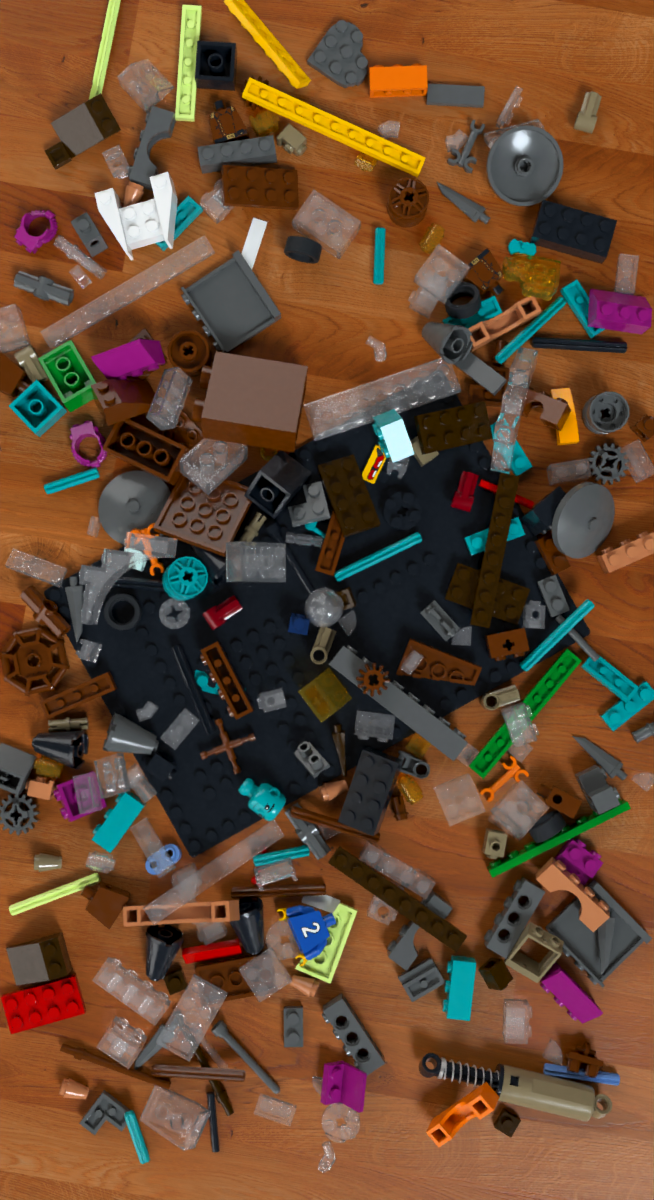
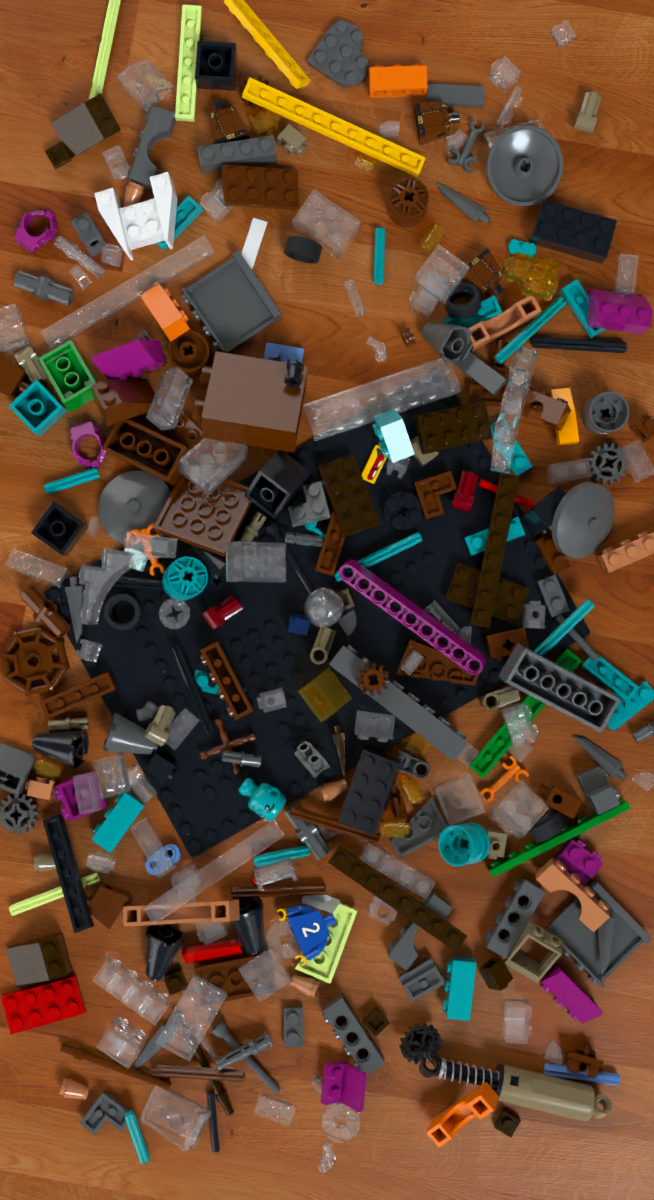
none -> black brick [31,501,89,557]
none -> black plate [43,814,94,934]
none -> clear tile [101,242,123,267]
none -> orange brick [140,283,190,342]
none -> dark tan piece [144,705,176,746]
none -> dark grey pin [214,1031,273,1072]
none -> dark grey axle [222,751,261,768]
none -> medium blue plate [264,342,304,363]
none -> black bush [284,361,304,387]
none -> magenta beam [339,560,486,675]
none -> clear axle [344,279,366,316]
none -> dark brown plate [362,1007,390,1036]
none -> clear yellow brick [381,818,410,838]
none -> dark grey wing [390,797,448,859]
none -> black gear [399,1023,442,1064]
none -> reddish brown bush [400,328,416,348]
none -> reddish brown torso [414,102,460,145]
none -> reddish brown plate [414,471,457,520]
none -> teal wheel [438,822,490,867]
none -> clear brick [489,55,521,93]
none -> dark grey brick [499,643,621,733]
none -> clear plate [550,20,576,48]

